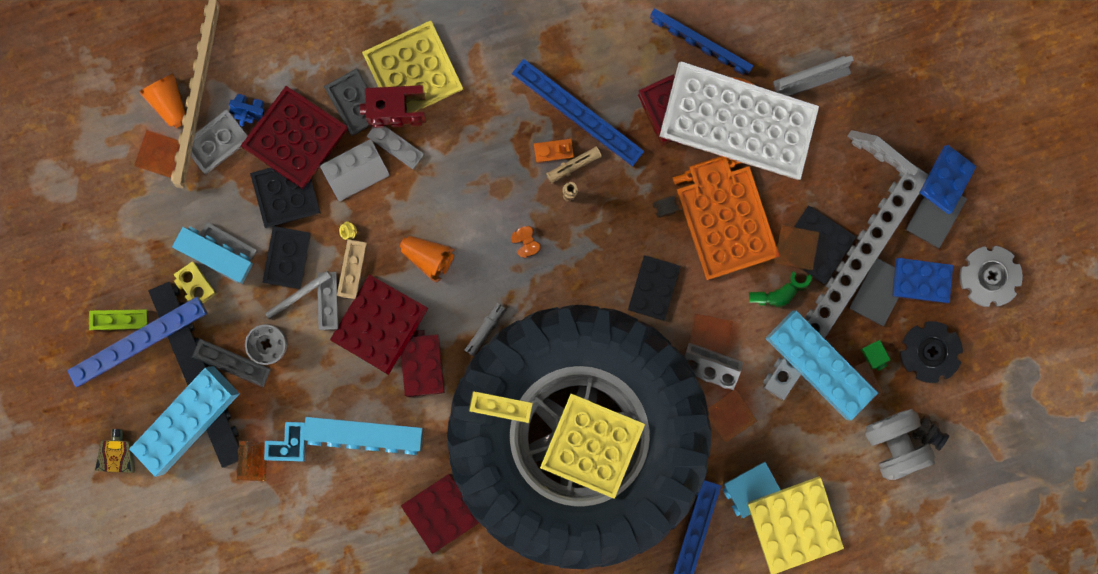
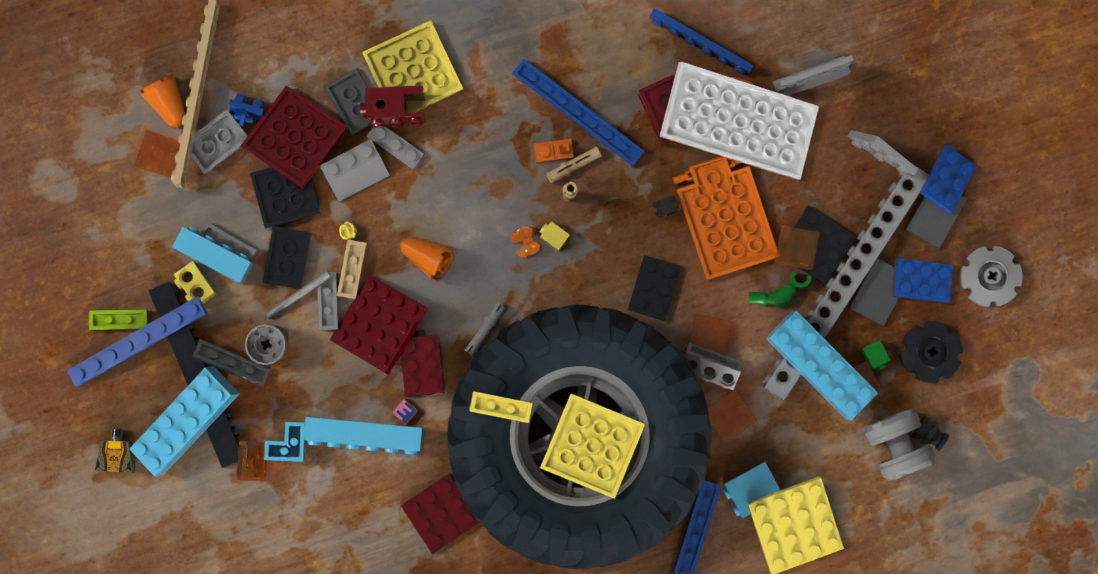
none -> tile [391,398,418,425]
none -> light yellow brick [539,221,570,252]

